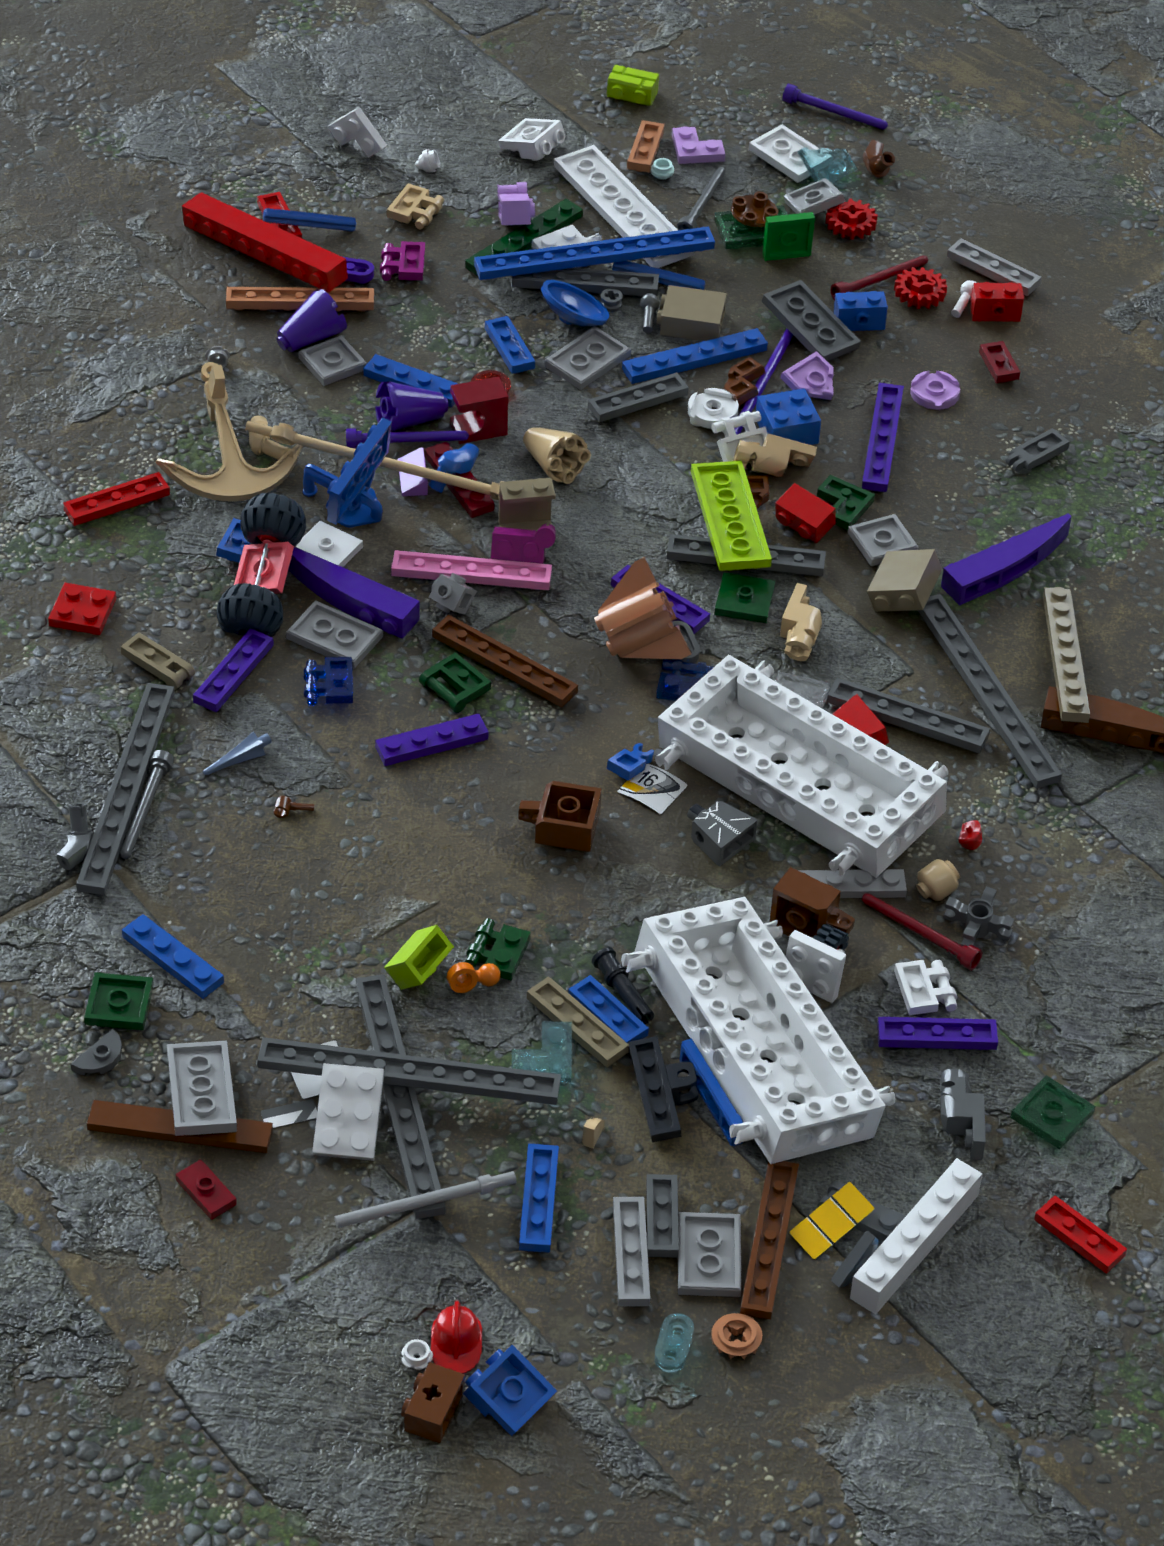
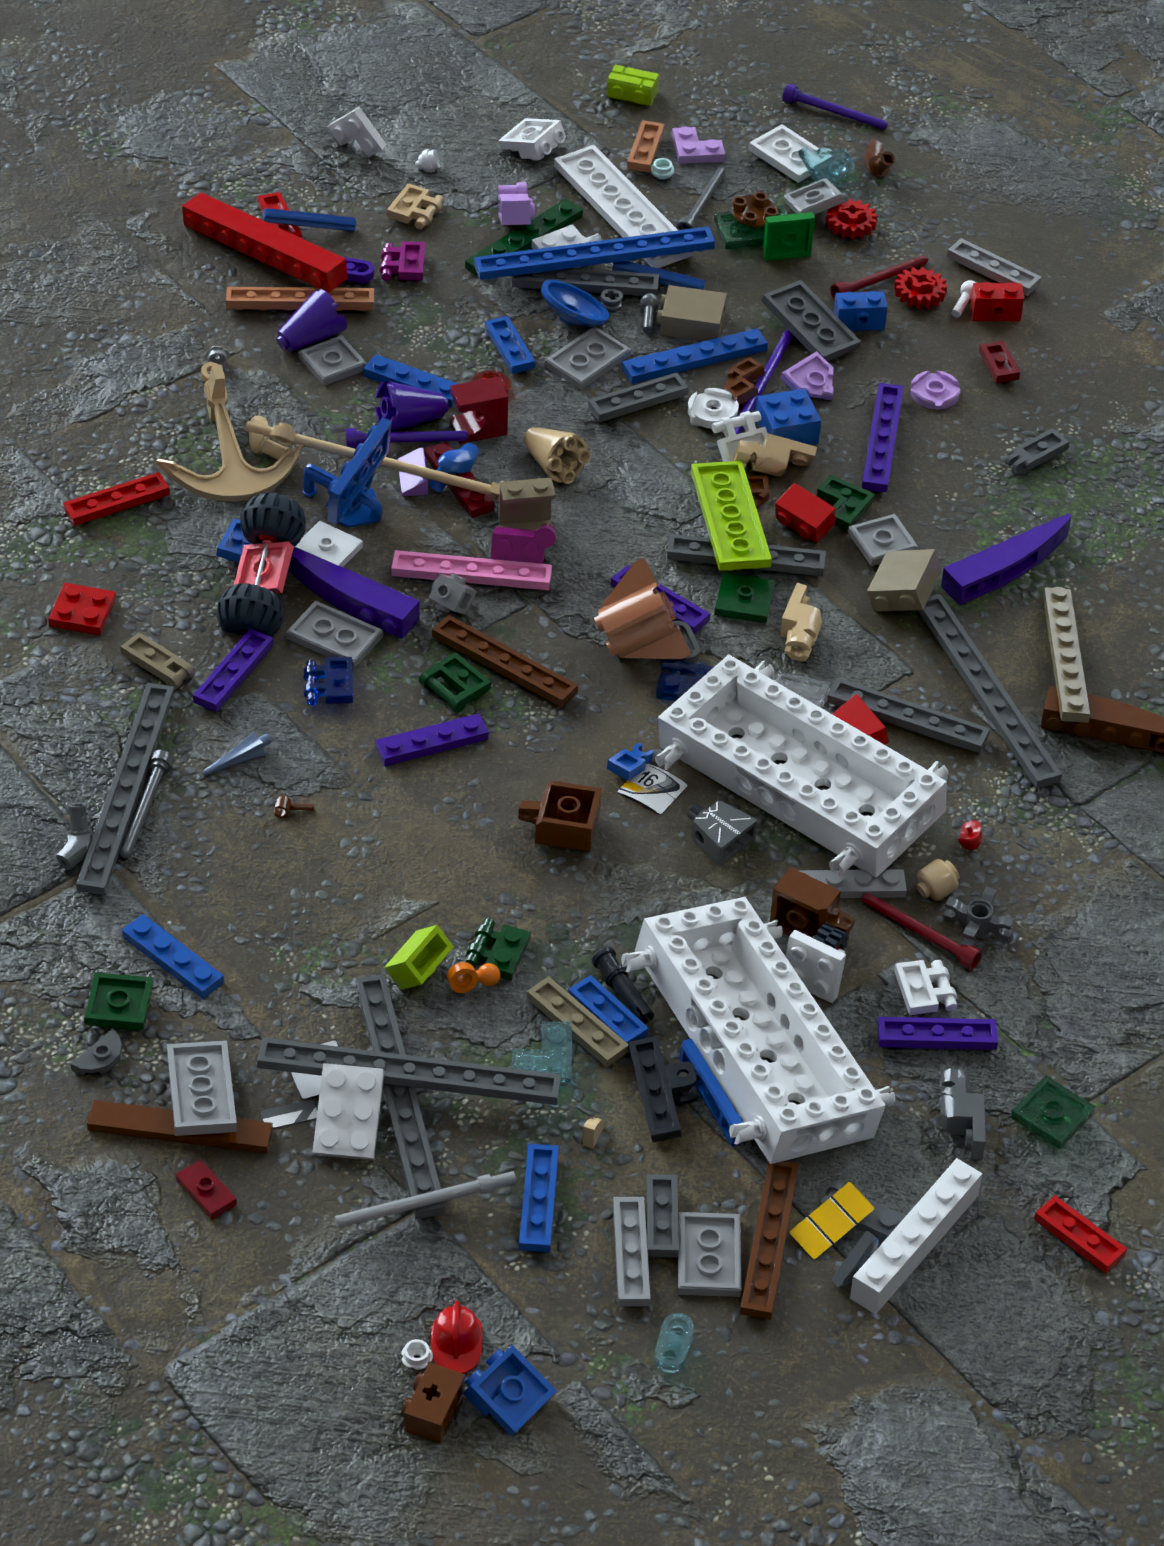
nougat gear [712,1313,762,1359] -> none

